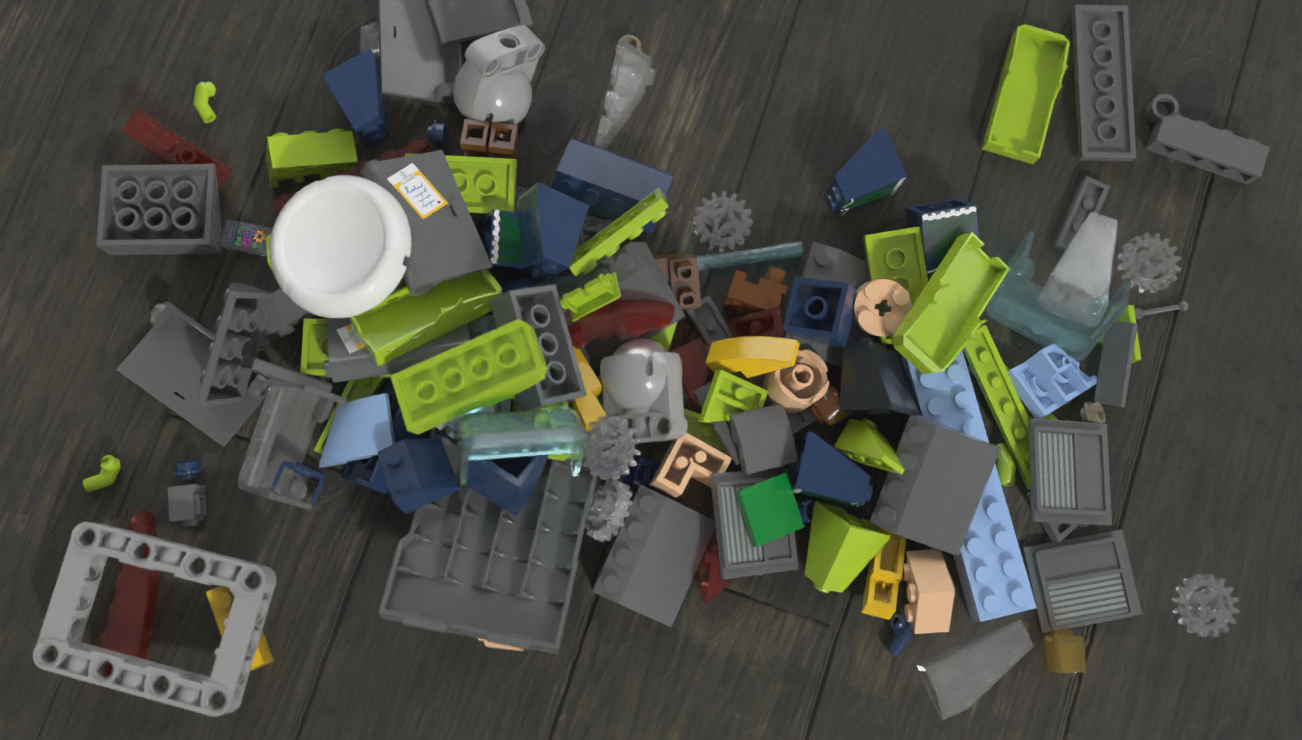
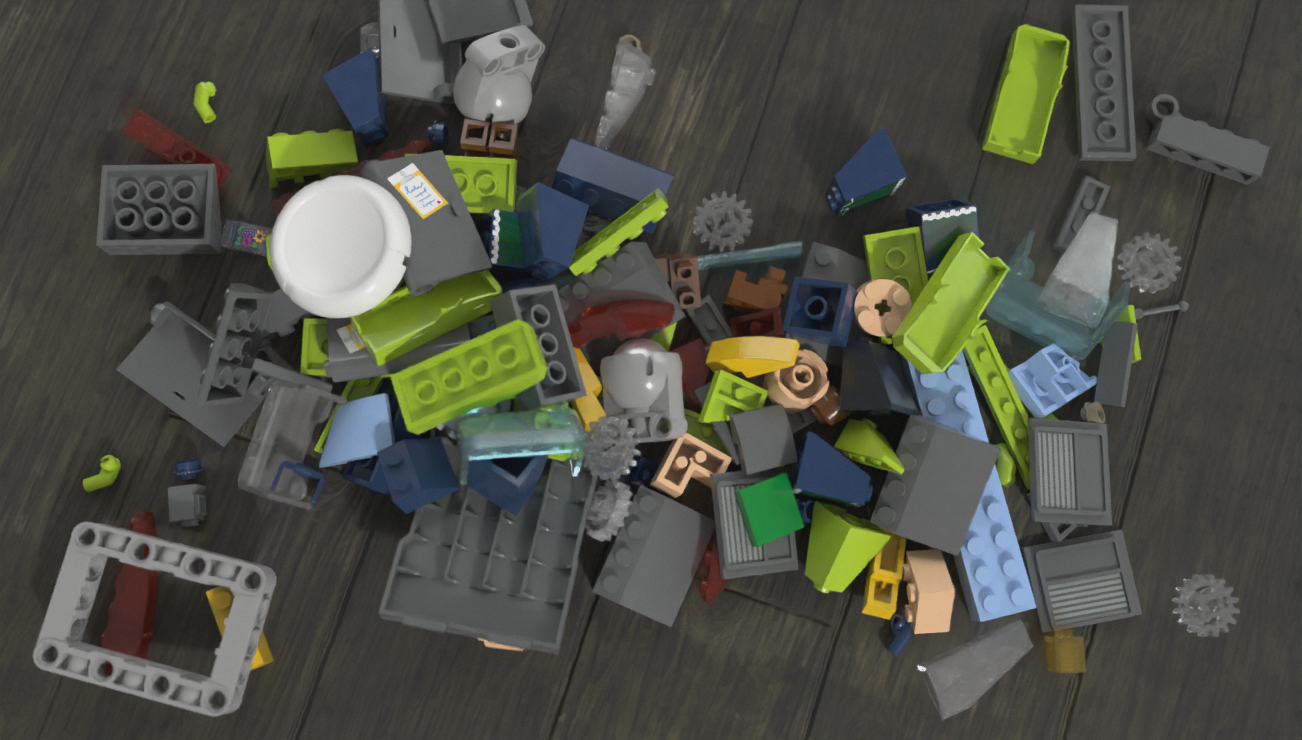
lime hinge [560,272,621,322] -> none

